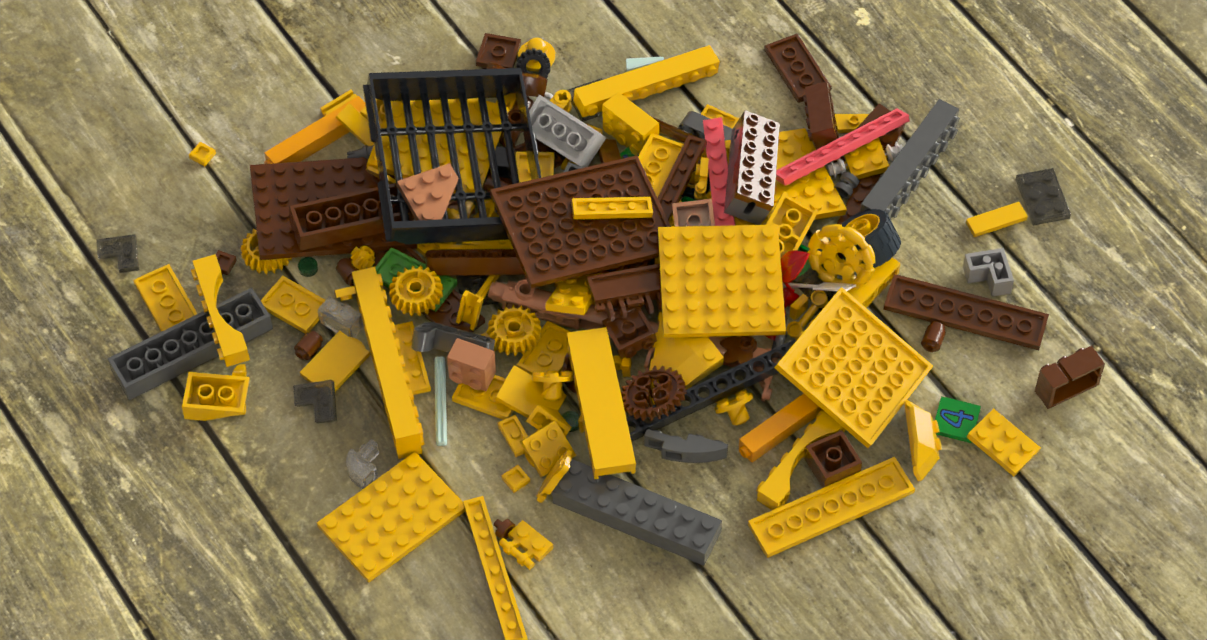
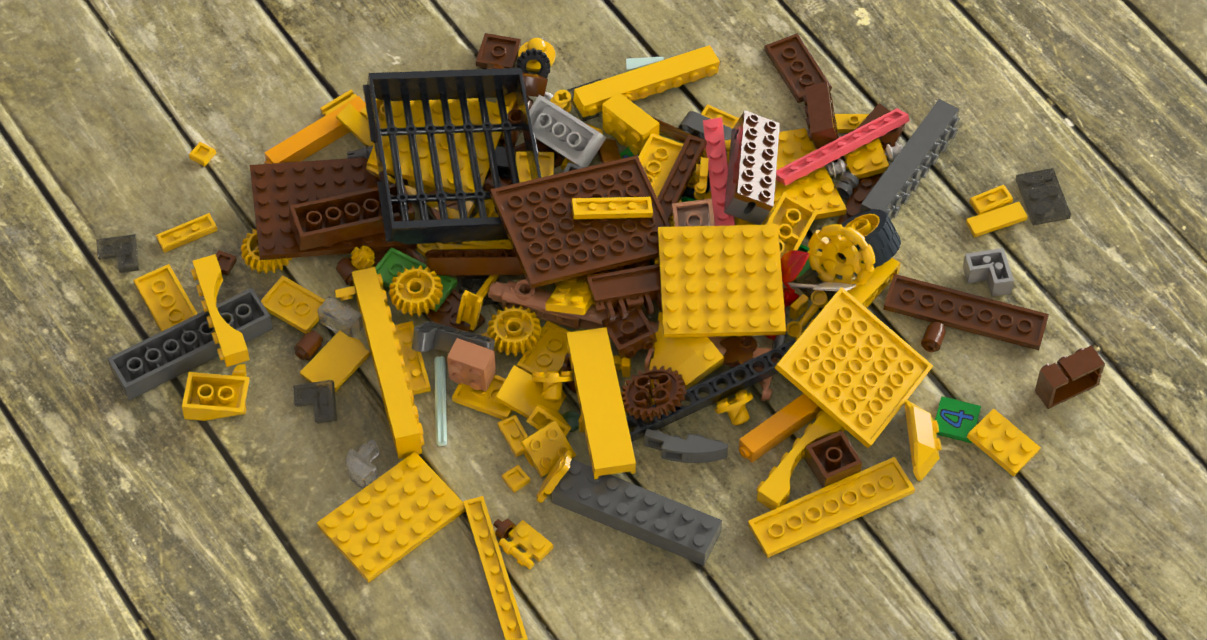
clear green tile [298,257,318,277] -> none
nougat plate [396,163,459,221] -> none
none -> yellow tile [155,213,218,253]
none -> yellow plate [969,184,1013,215]

